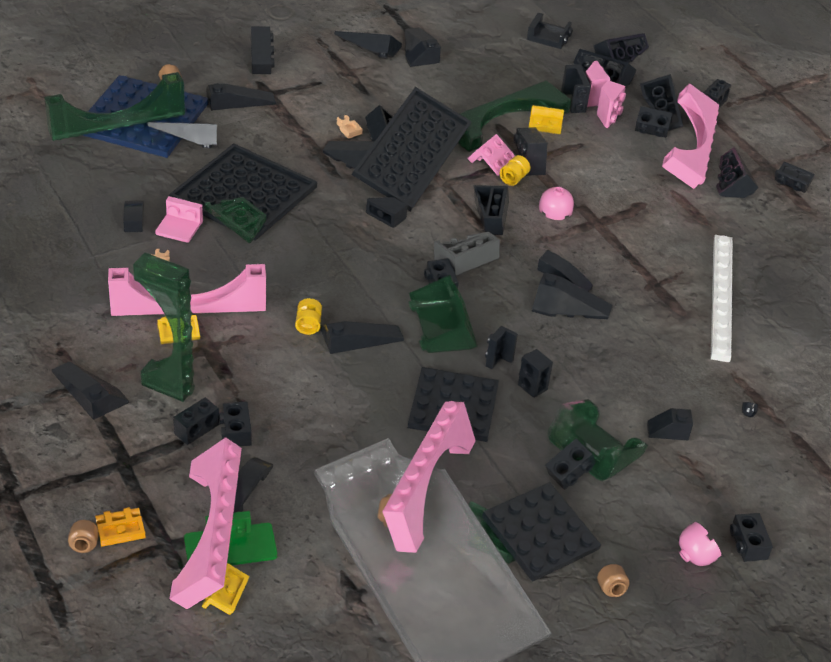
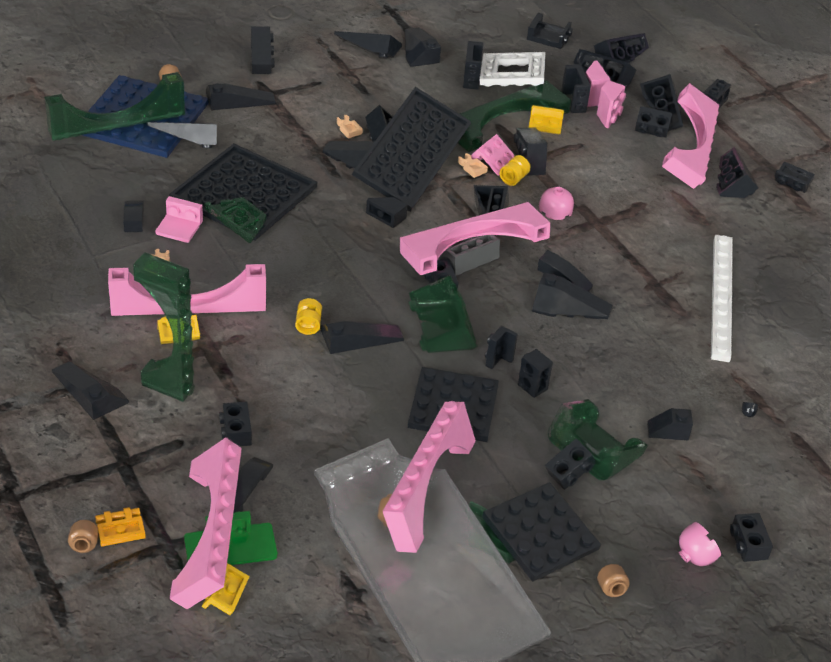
black brick [173,397,219,445] -> none
none -> bright pink arch [400,202,550,275]
none -> light nougat plate [458,153,488,178]
none -> black panel [463,41,483,90]
none -> white plate [480,52,545,87]

